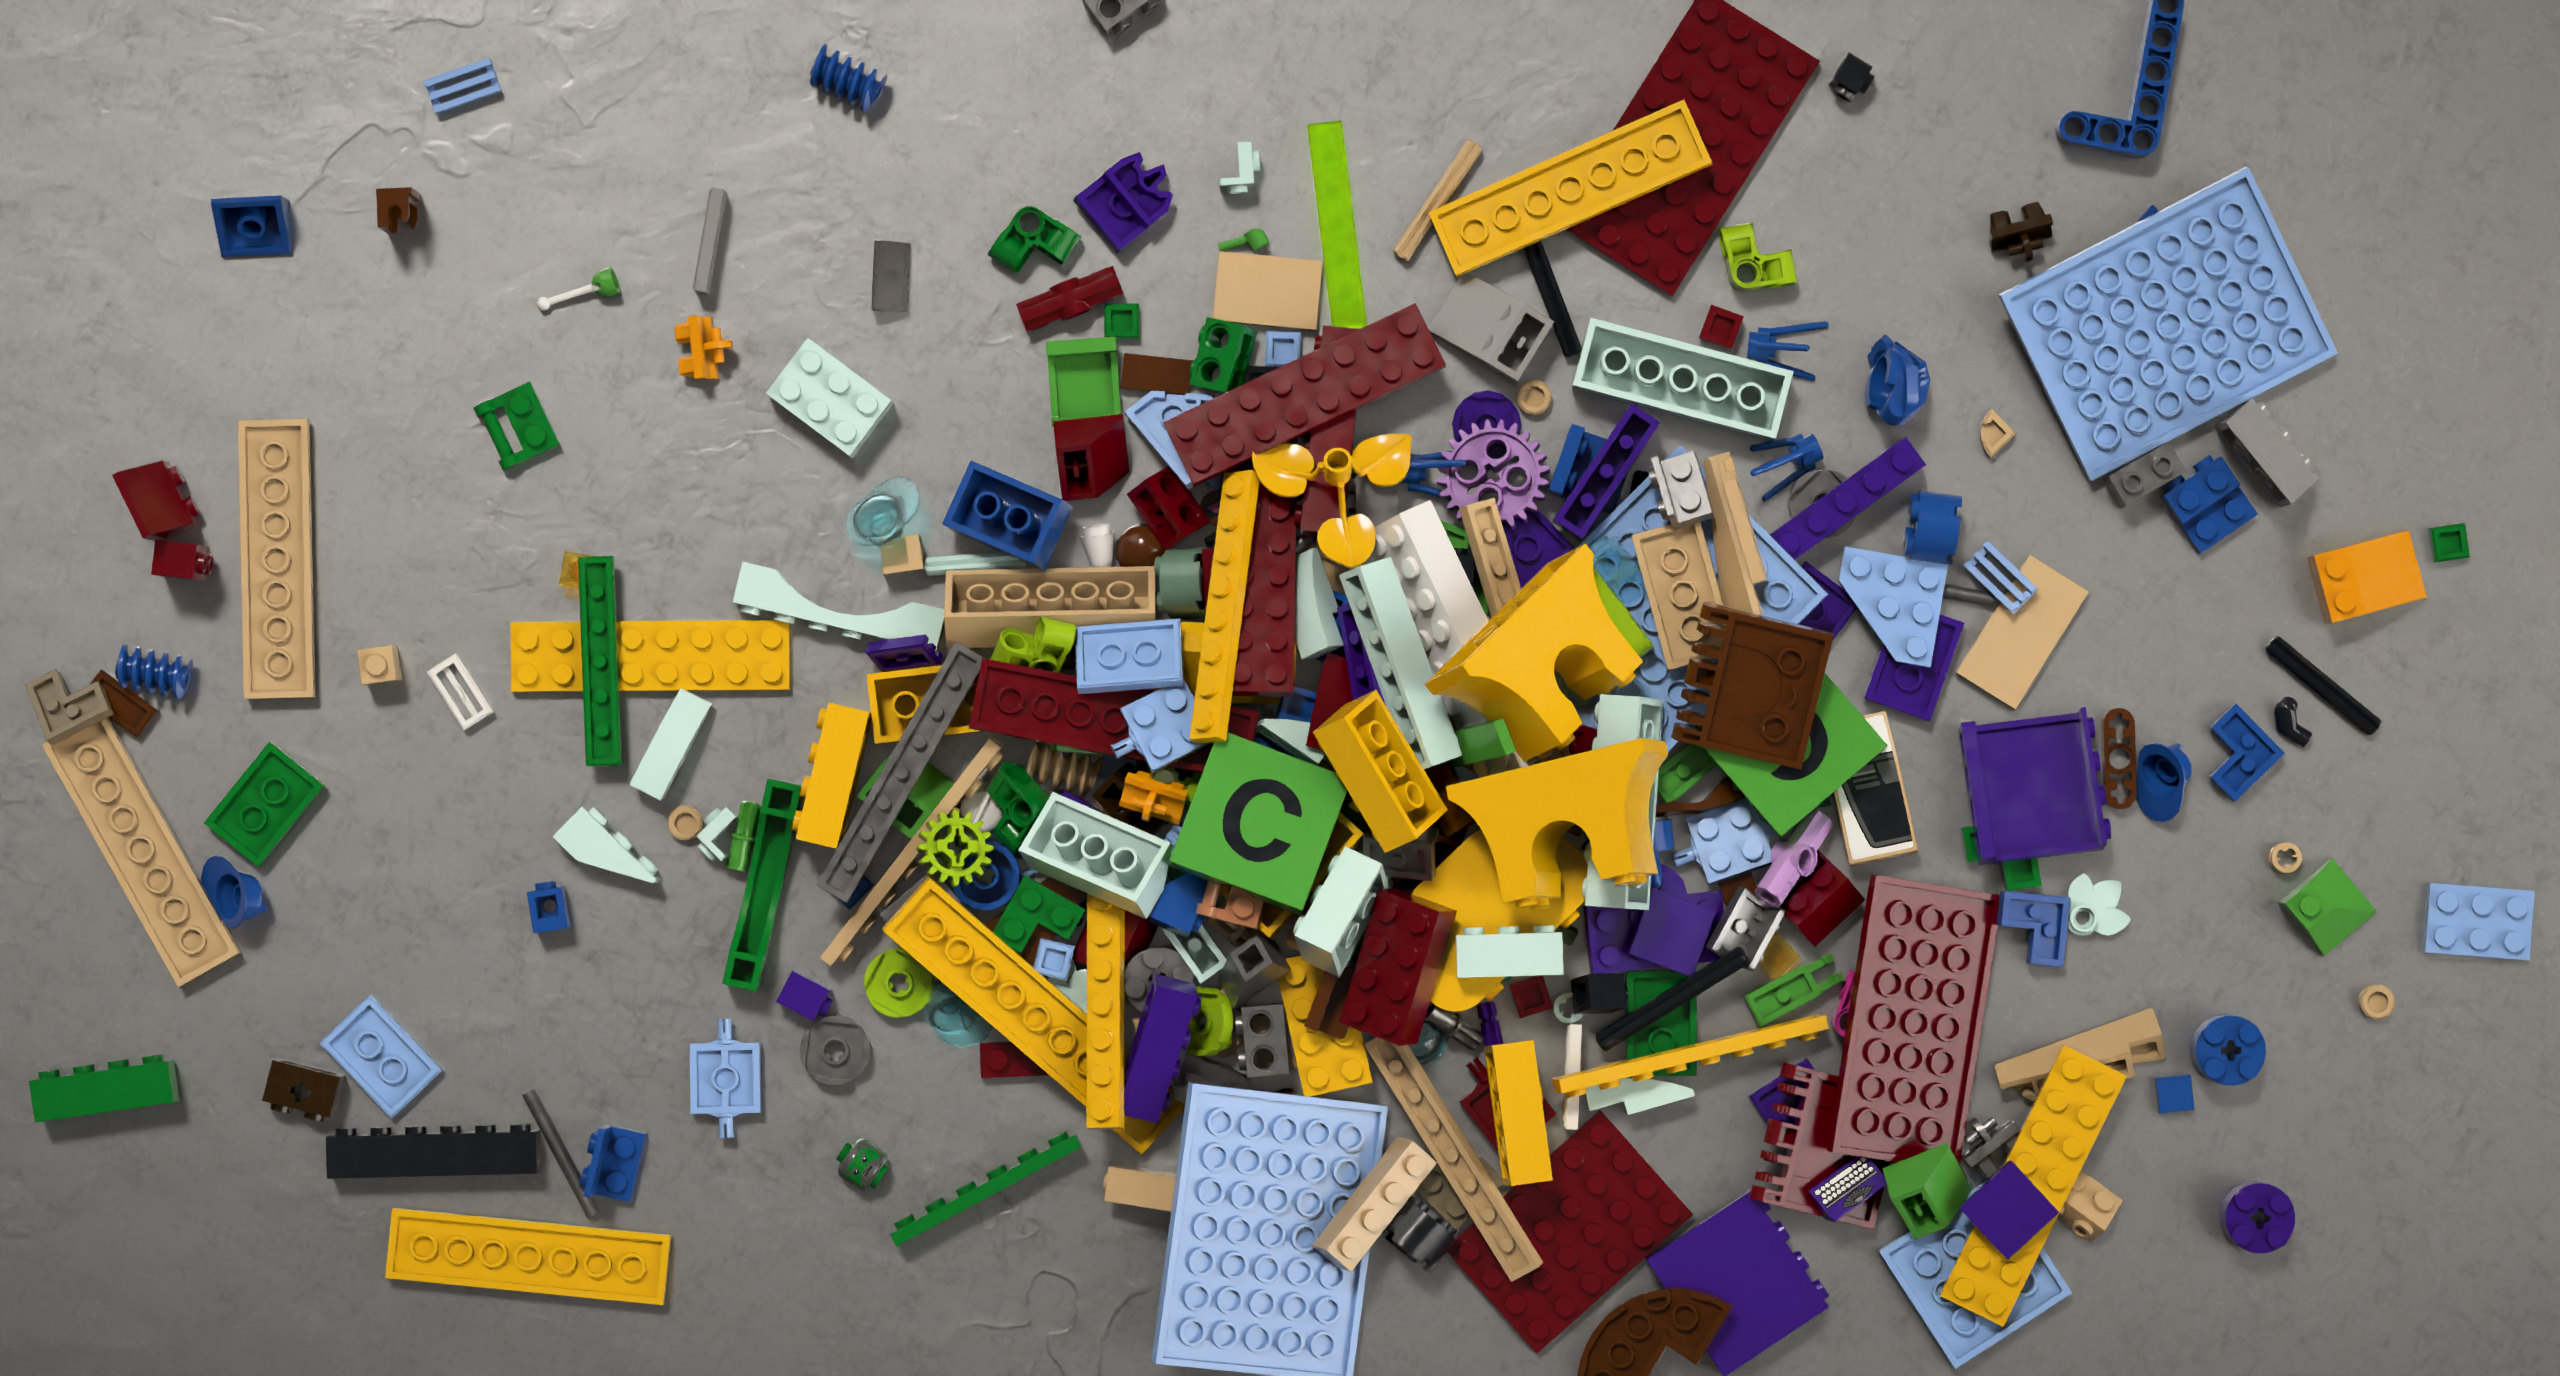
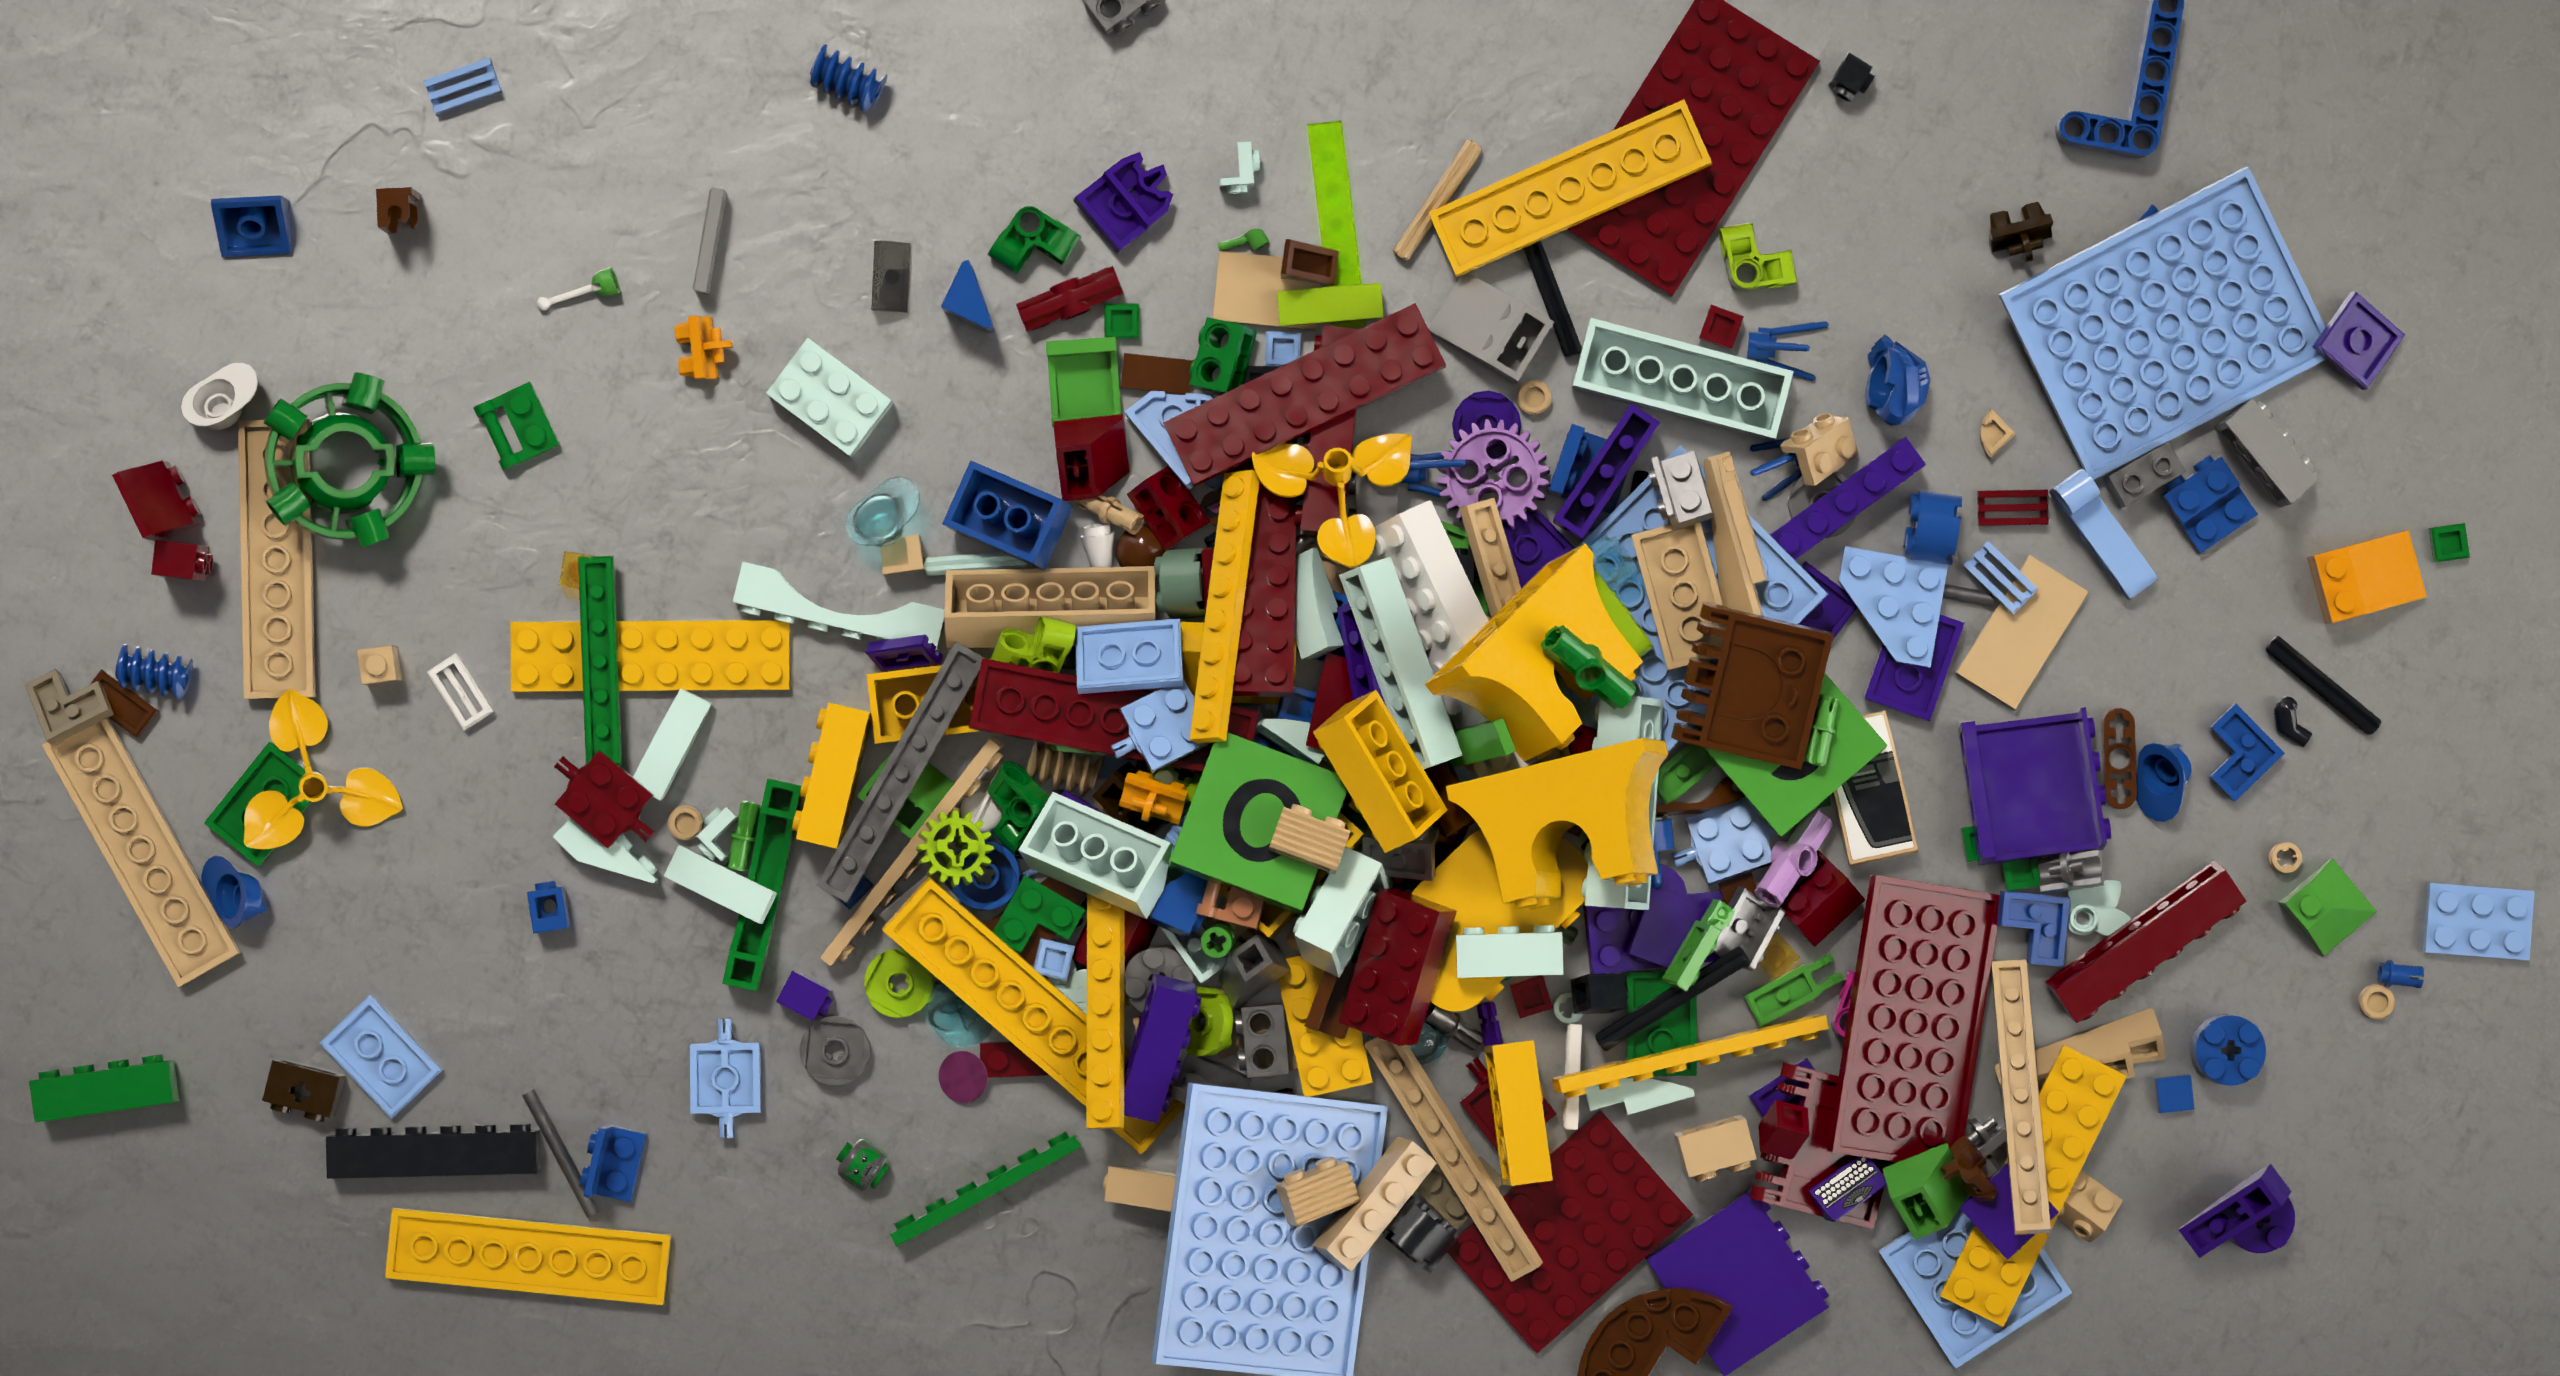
none -> white piece [181,363,258,430]
none -> yellow plant [244,689,403,849]
none -> green piece [263,372,435,548]
none -> dark red plate [554,750,655,849]
none -> light aqua slope [664,845,777,924]
none -> flat silver sticker [939,1051,988,1103]
none -> blue slope [941,260,995,333]
none -> tan pin [1075,495,1144,535]
none -> bright green bush [1201,923,1237,958]
none -> tan brick [1269,804,1351,874]
none -> tan brick [1275,1157,1360,1227]
none -> lime tile [1277,283,1384,327]
none -> reddish brown slope [1281,239,1339,285]
none -> green piece [1541,625,1636,709]
none -> bright green hinge [1662,899,1735,991]
none -> tan brick [1673,1115,1757,1182]
none -> dark red panel [1758,1100,1810,1159]
none -> tan bracket [1780,413,1859,486]
none -> bright green axle [1806,695,1840,766]
none -> reddish brown piece [1940,1136,1998,1201]
none -> dark red tile [1977,489,2049,526]
none -> tan plate [1991,959,2051,1235]
none -> flat silver hips [2037,850,2104,895]
none -> dark red brick [2045,860,2247,1023]
none -> light blue beam [2049,469,2158,600]
none -> dark purple slope [2179,1163,2292,1258]
none -> dark purple tile [2312,292,2405,390]
none -> blue pin [2377,960,2424,989]

